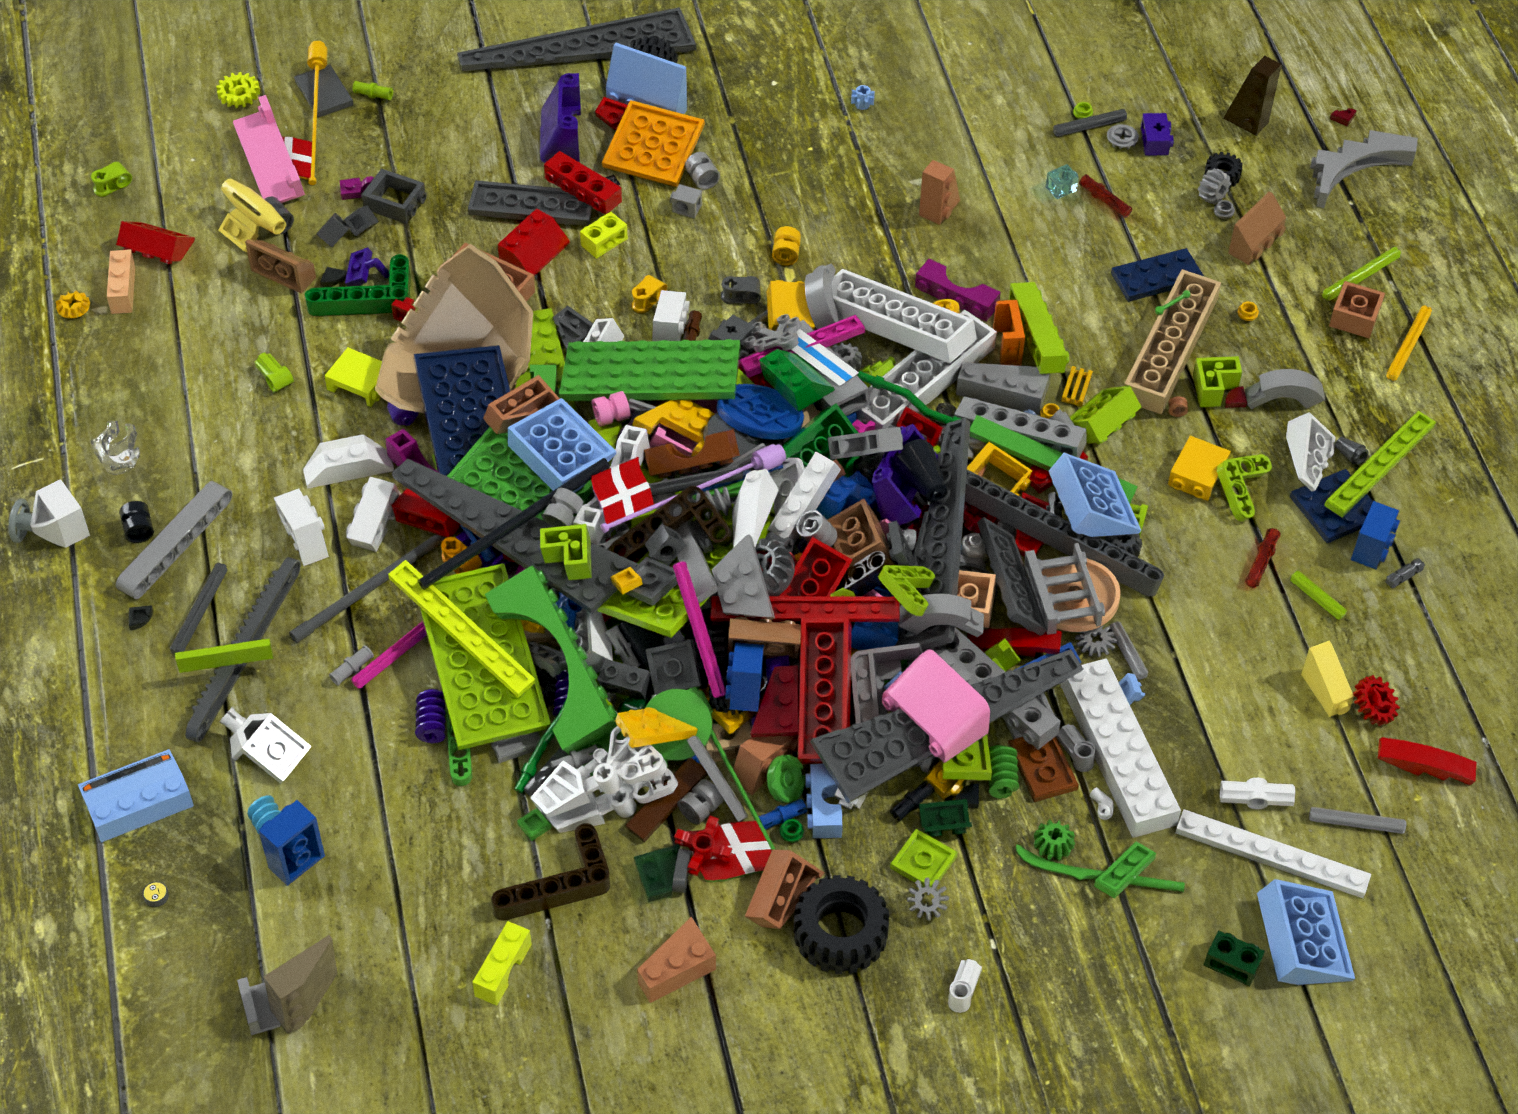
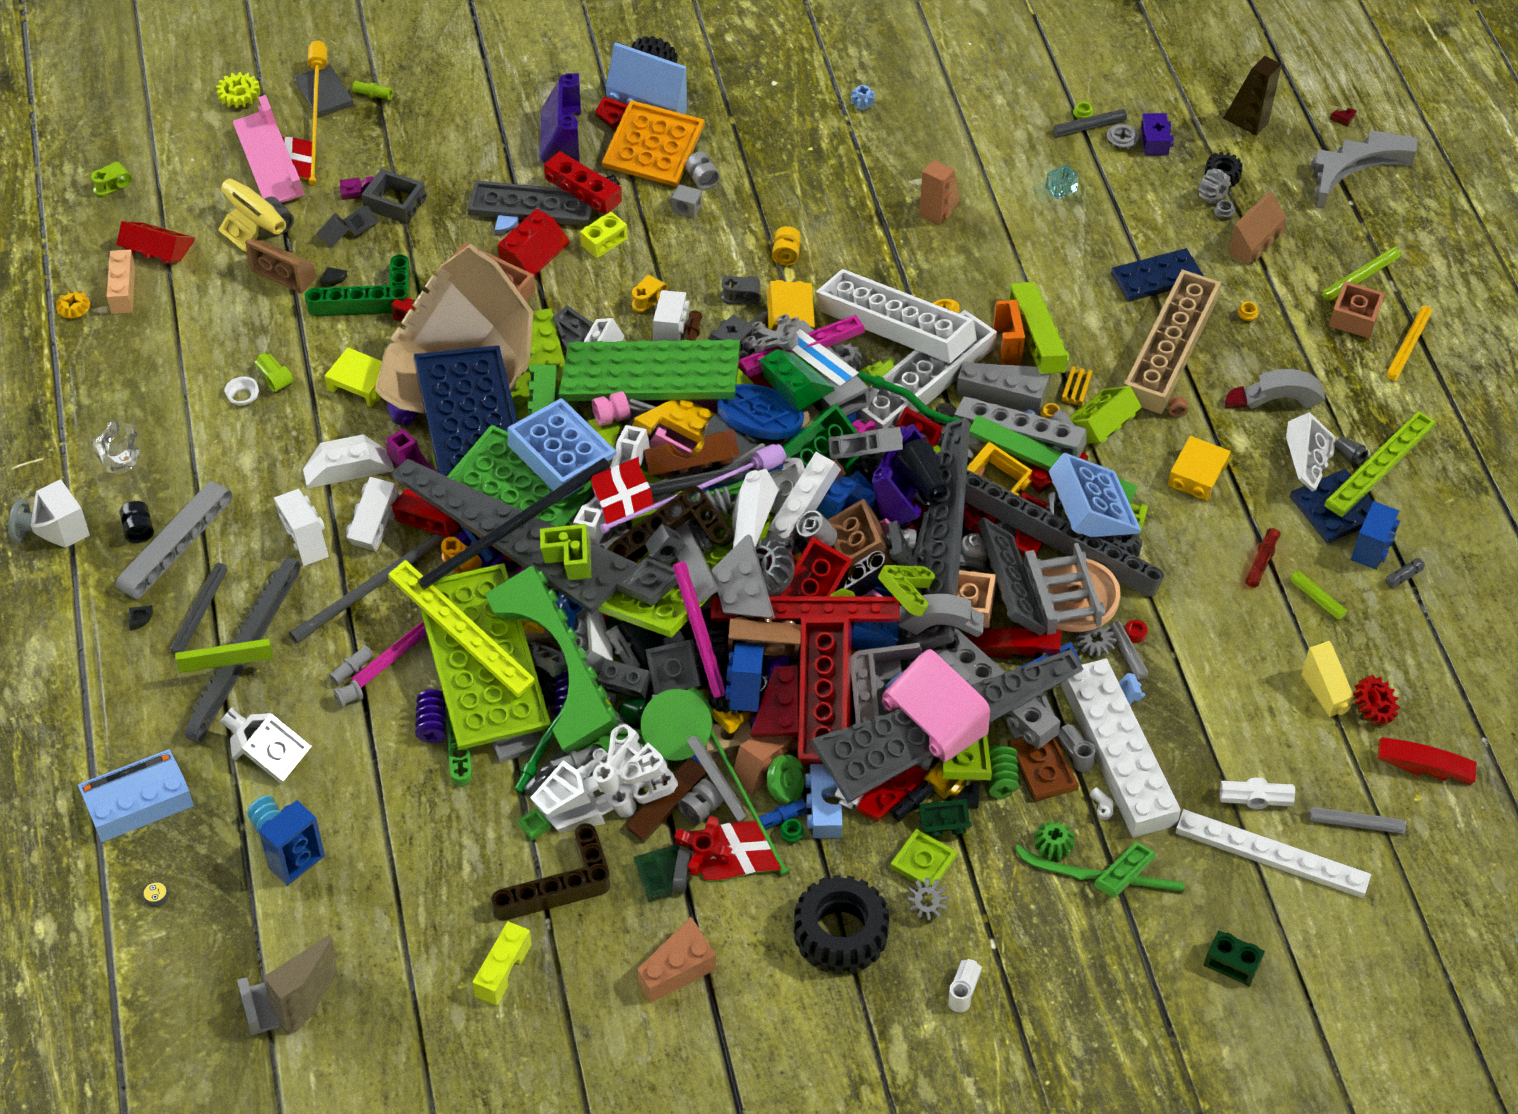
dark purple plate [345,247,390,287] -> none
dark grey wing [457,7,696,71] -> none
nougat wedge [483,375,560,434] -> none
light grey wheel [542,488,583,527] -> none
yellow tile [610,567,643,595] -> none
yellow wing [615,707,698,748] -> none
nougat wedge [745,849,825,929] -> none
light grey arch [805,264,844,329] -> none
magenta arch [915,259,1001,322] -> none
lime panel [984,638,1020,672] -> none
clear red pin [1079,174,1133,218] -> none
bright green hinge [1155,290,1191,315] -> none
lime brick [1193,356,1242,407] -> none
lime beam [1217,454,1272,522] -> none
light blue slope [1257,879,1355,985] -> none
none -> white piece [224,377,259,406]
none -> light grey bush [333,680,363,708]
none -> light blue tile [495,215,519,235]
none -> red wing [856,766,928,822]
none -> red tile [1125,620,1148,643]

